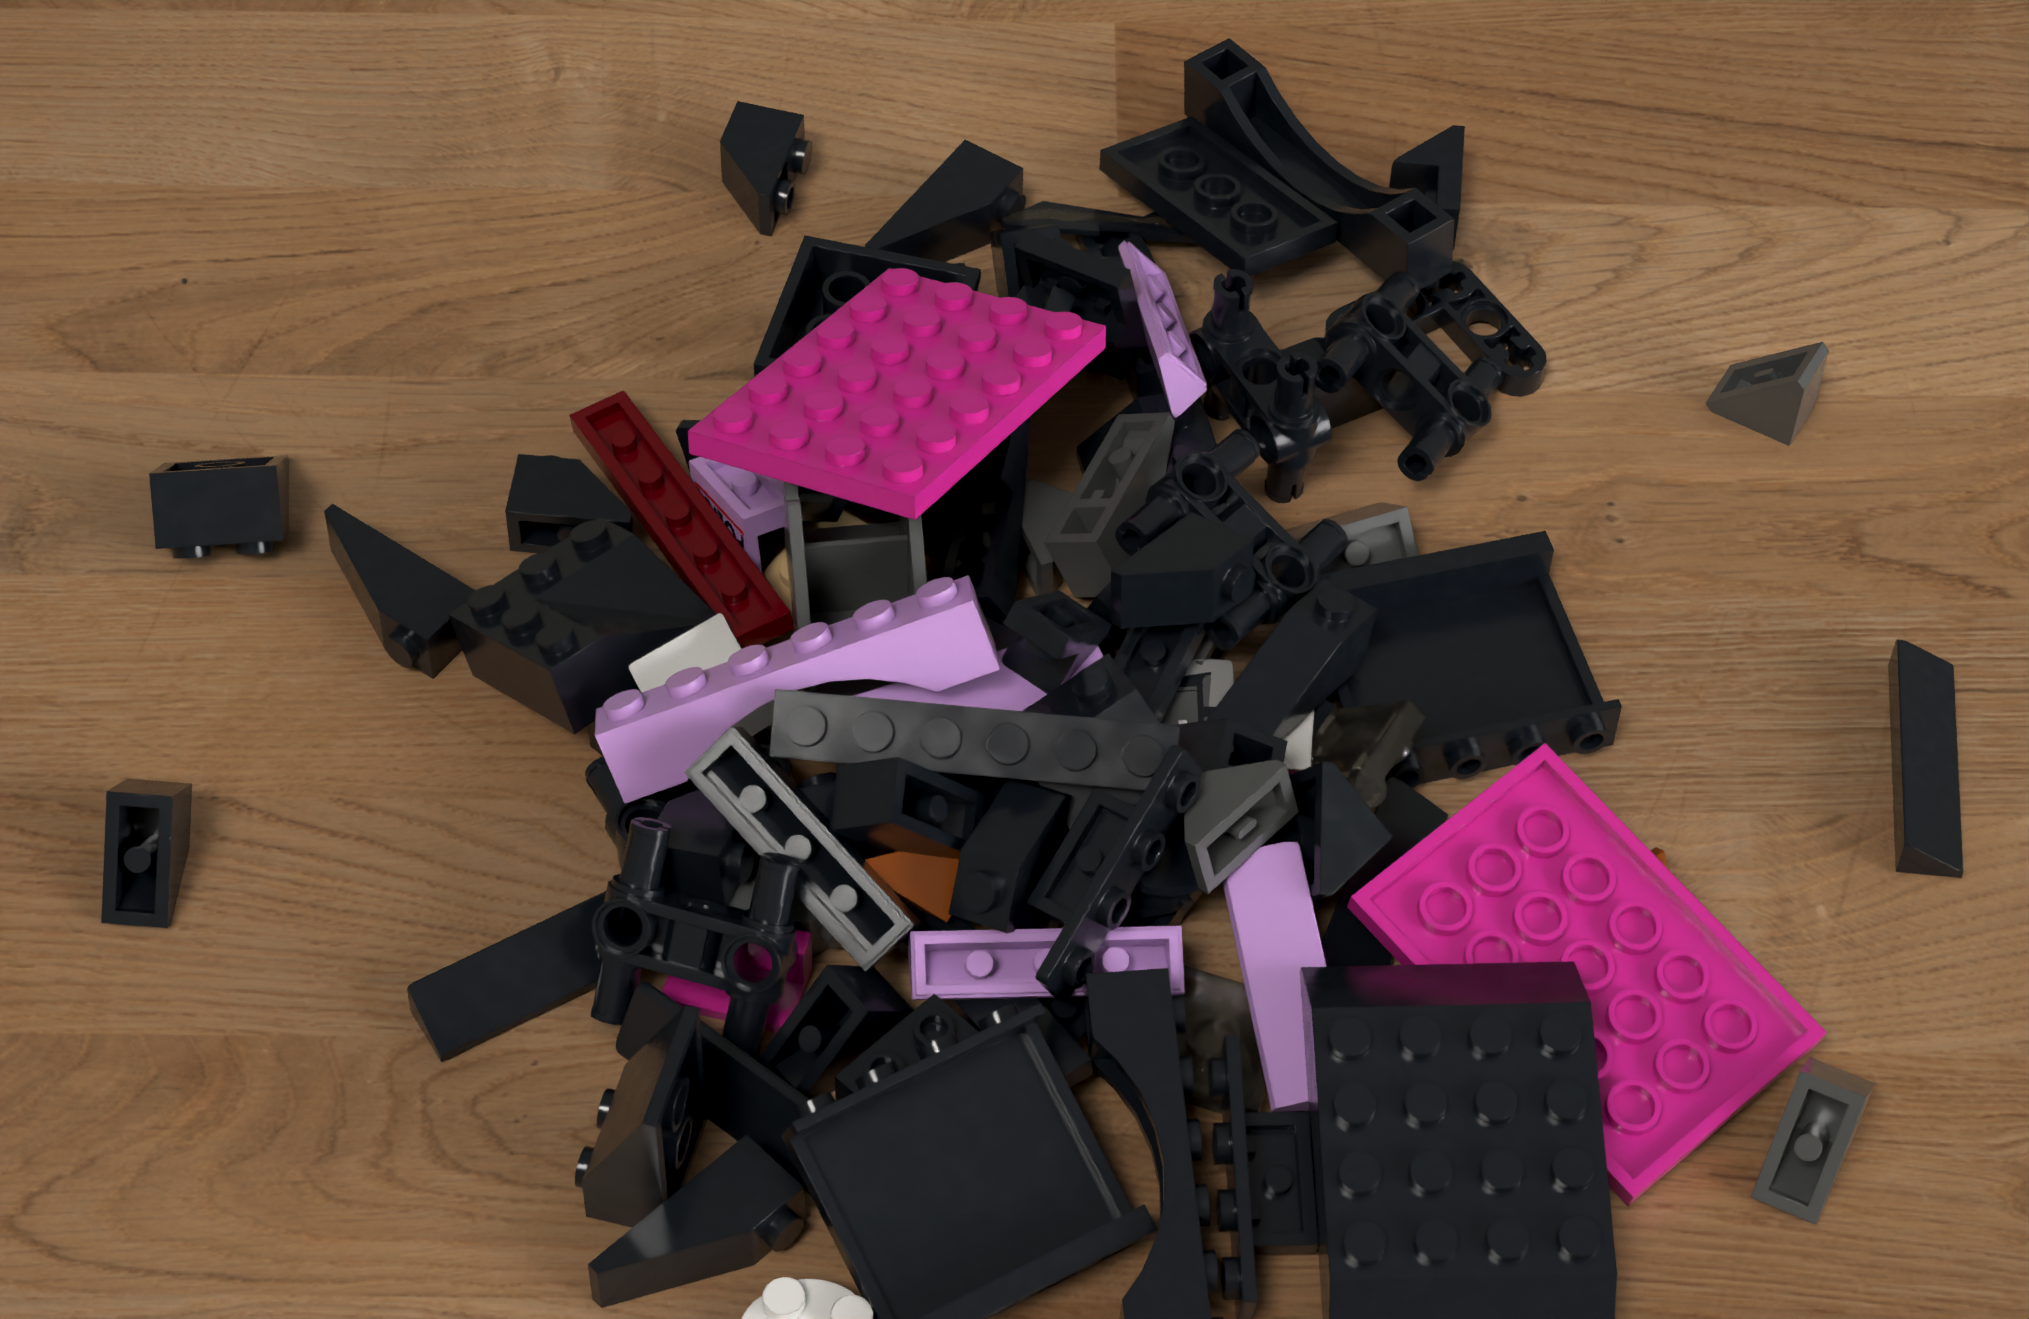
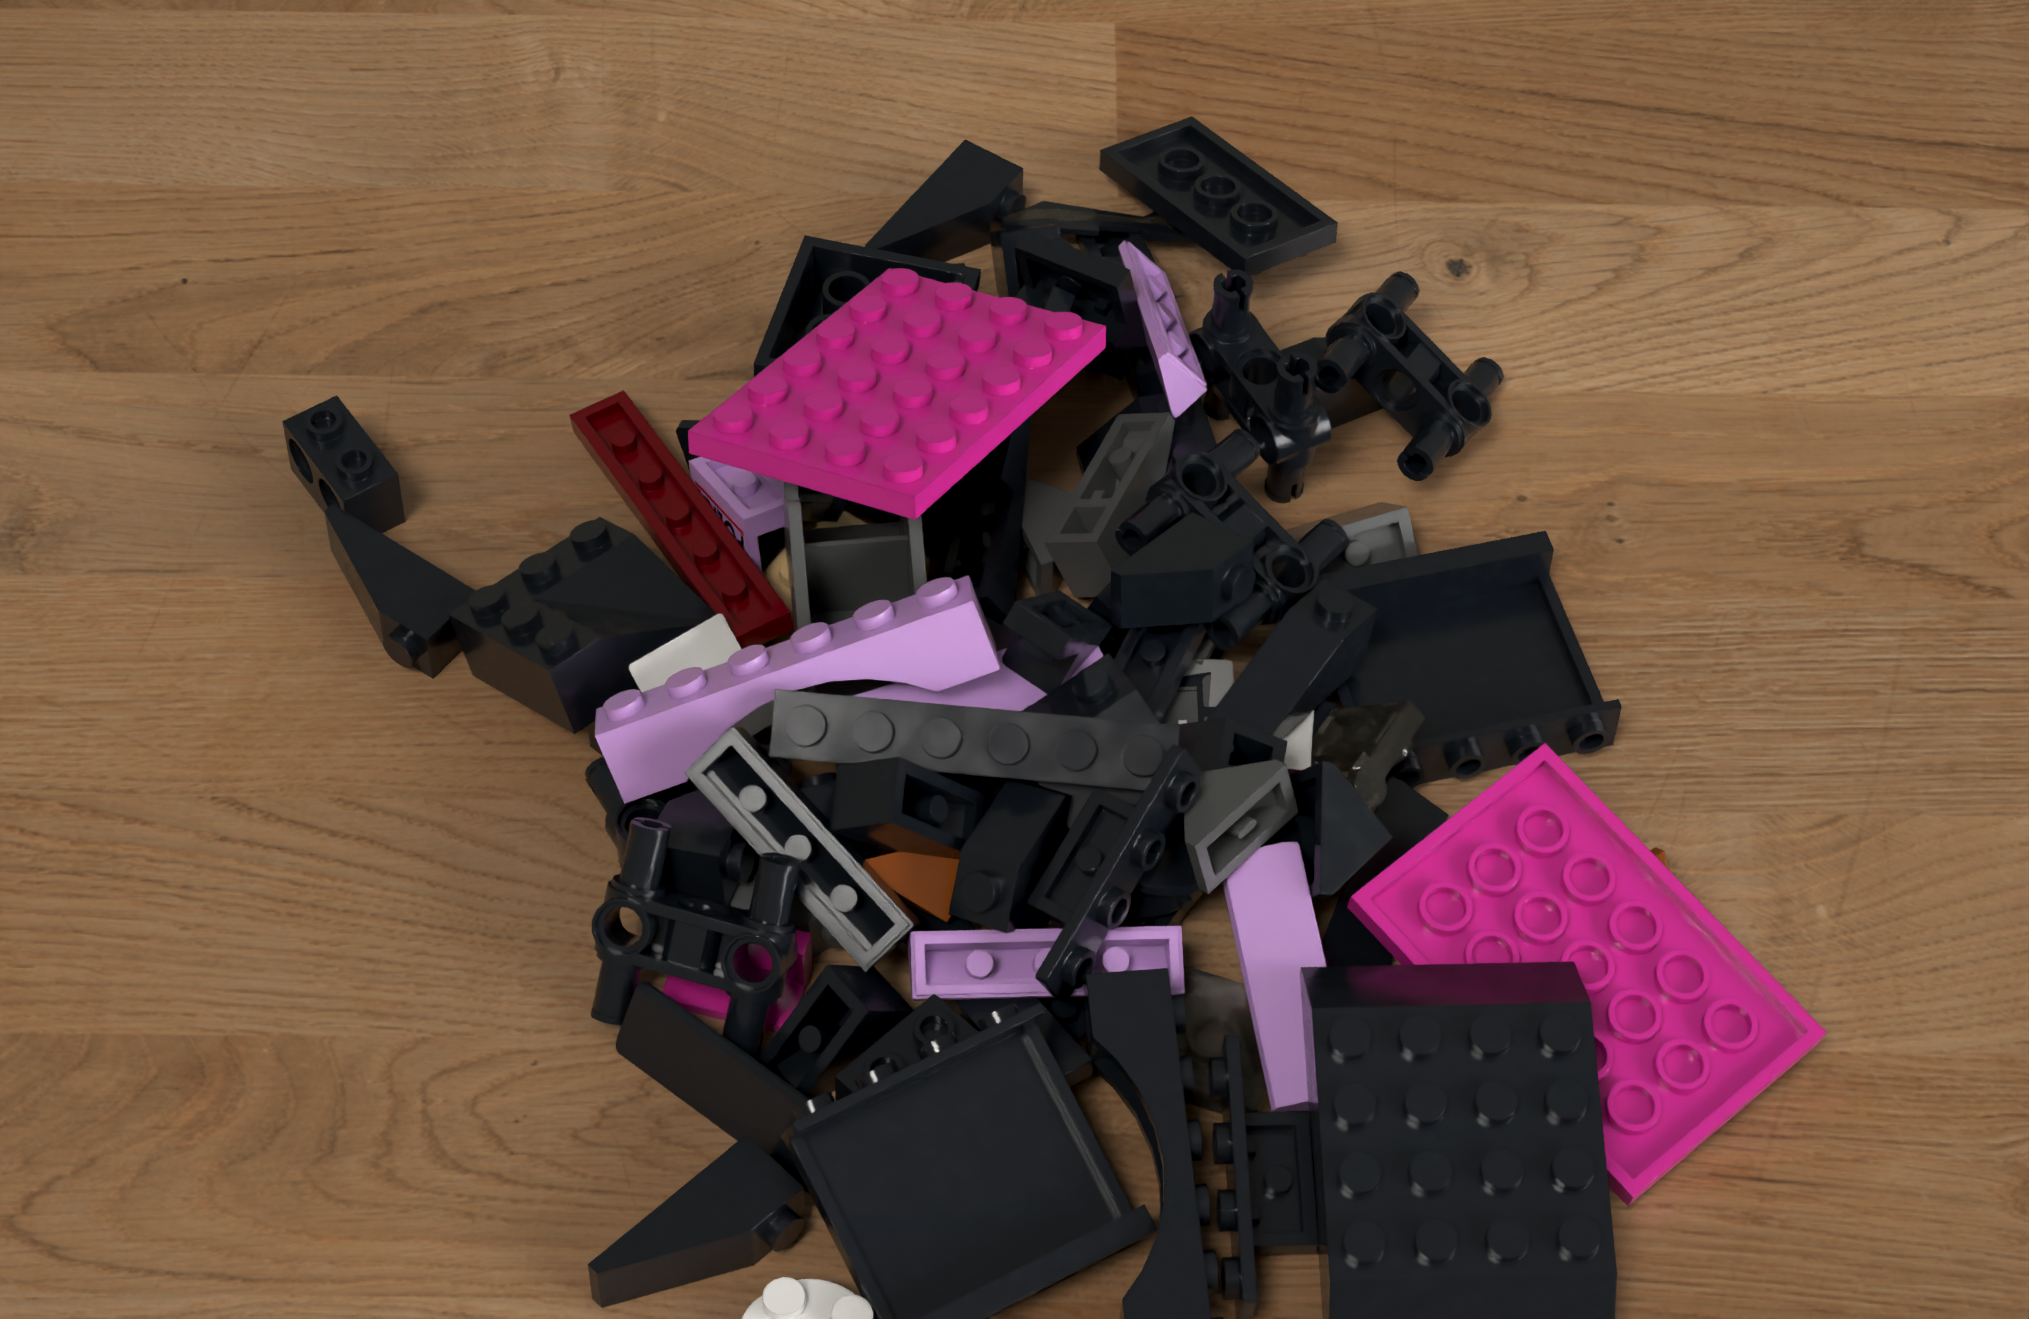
black slope [101,779,192,928] -> none
black slope [149,455,289,558] -> none
black slope [407,891,642,1062] -> none
black slope [505,454,634,553] -> none
black slope [575,1005,708,1228] -> none
black slope [720,101,812,236] -> none
black arch [1184,38,1454,290] -> none
black beam [1324,261,1547,397] -> none
black slope [1389,125,1465,250] -> none
dark grey slope [1706,342,1829,446] -> none
dark grey slope [1751,1057,1875,1224] -> none
black slope [1888,639,1963,878] -> none
none -> black brick [282,395,406,533]

